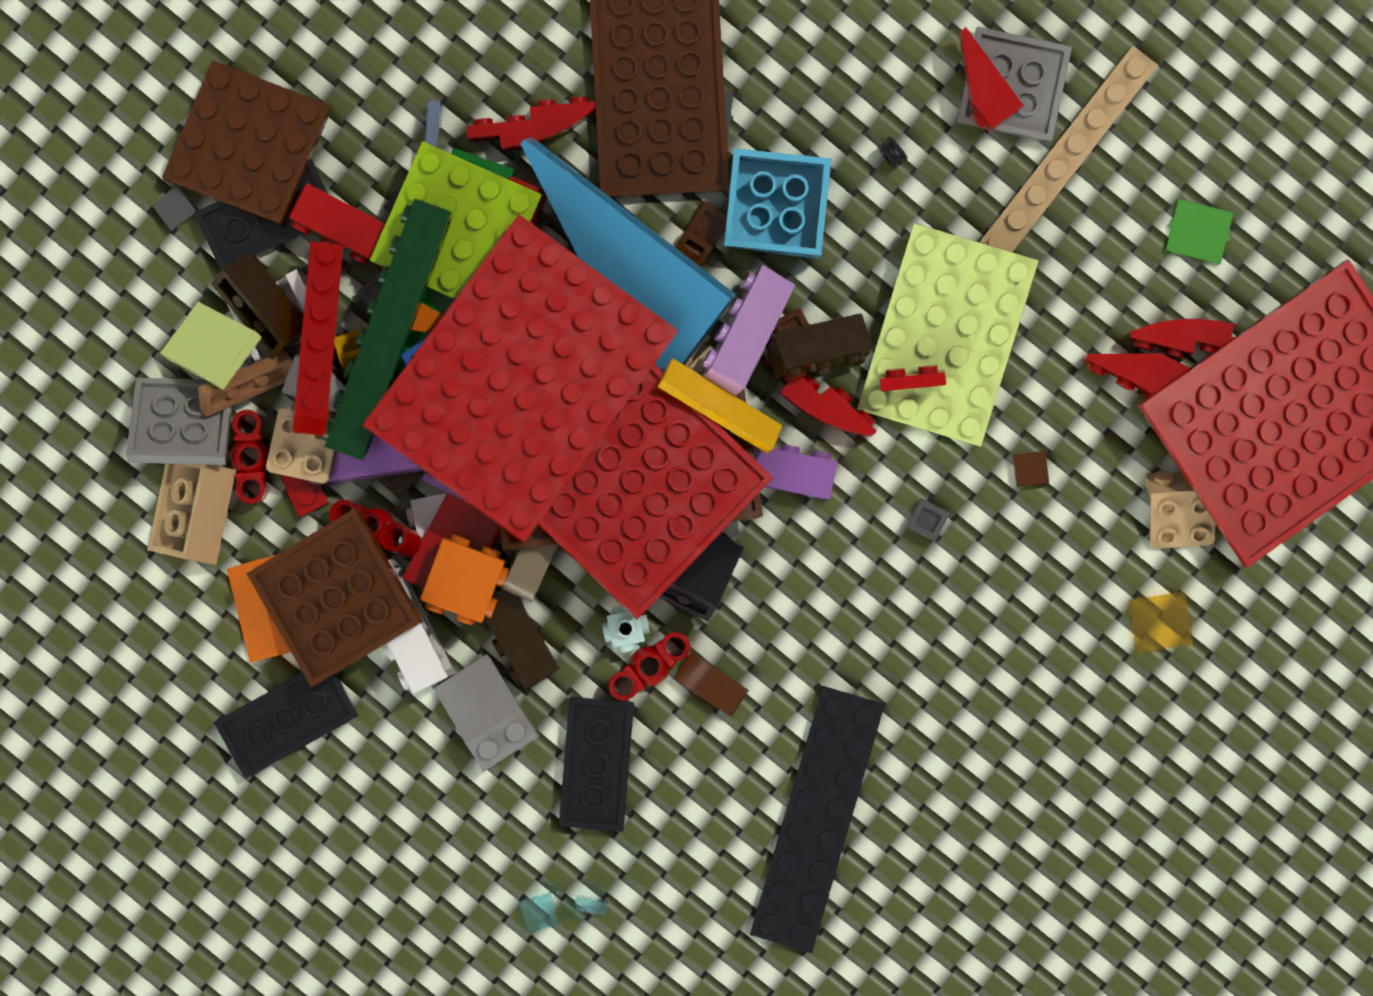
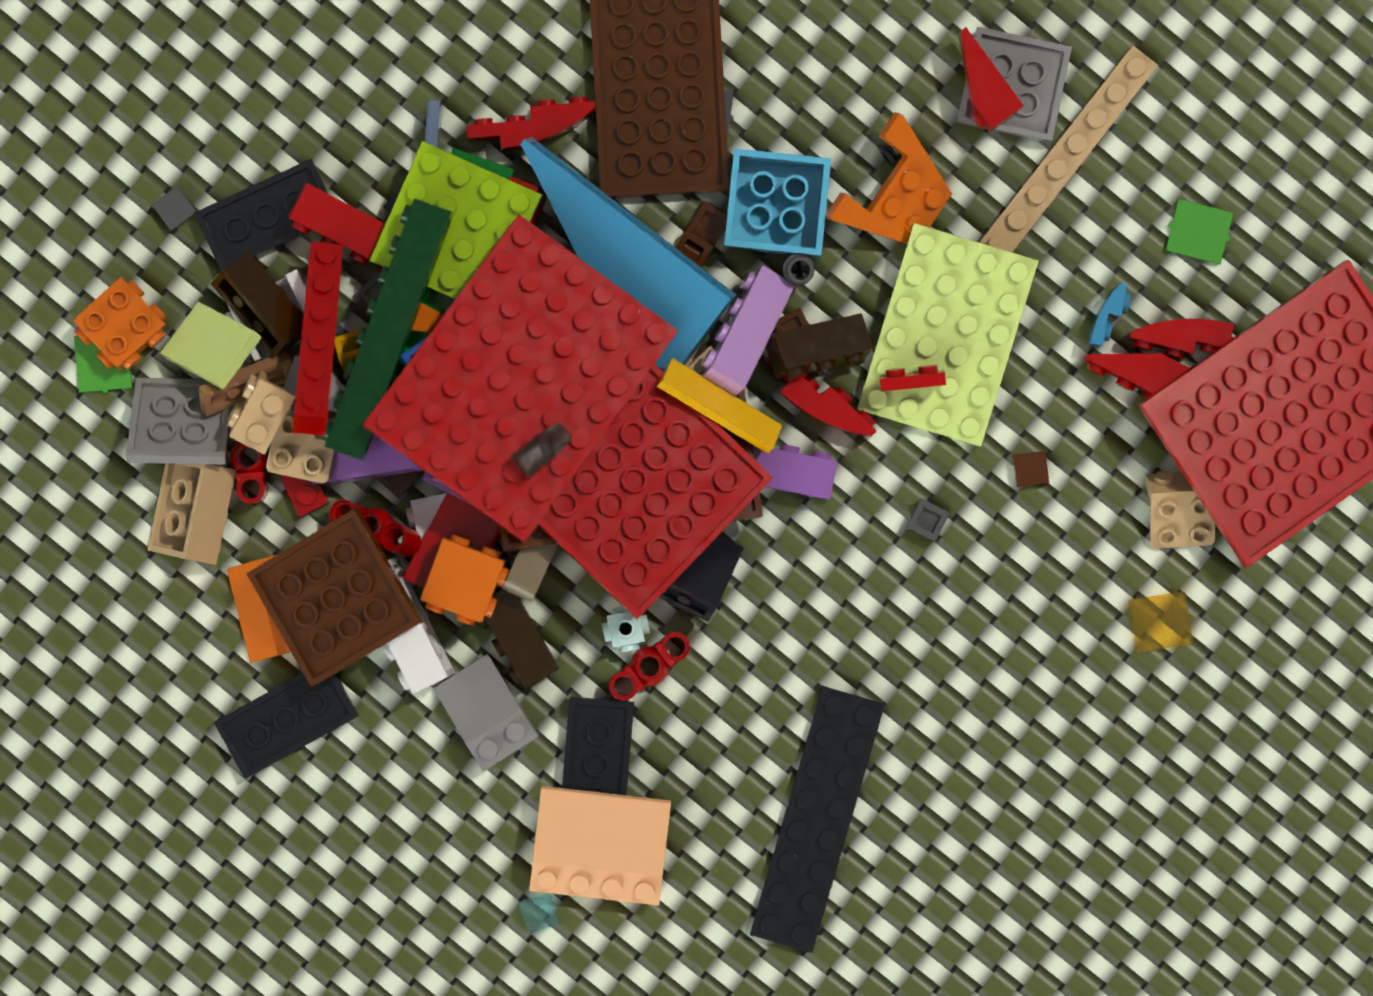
reddish brown plate [162,60,332,226] -> none
clear light blue tile [574,894,609,915] -> none
reddish brown slope [673,652,749,717] -> none
none -> orange brick [73,277,167,371]
none -> bright green piece [74,336,133,394]
none -> tan bracket [227,370,295,455]
none -> clear smoke hinge [511,423,572,479]
none -> light nougat slope [530,786,671,906]
none -> dark grey cone [782,253,815,286]
none -> orange wing [824,112,952,244]
none -> dark azure slope [1087,283,1131,348]

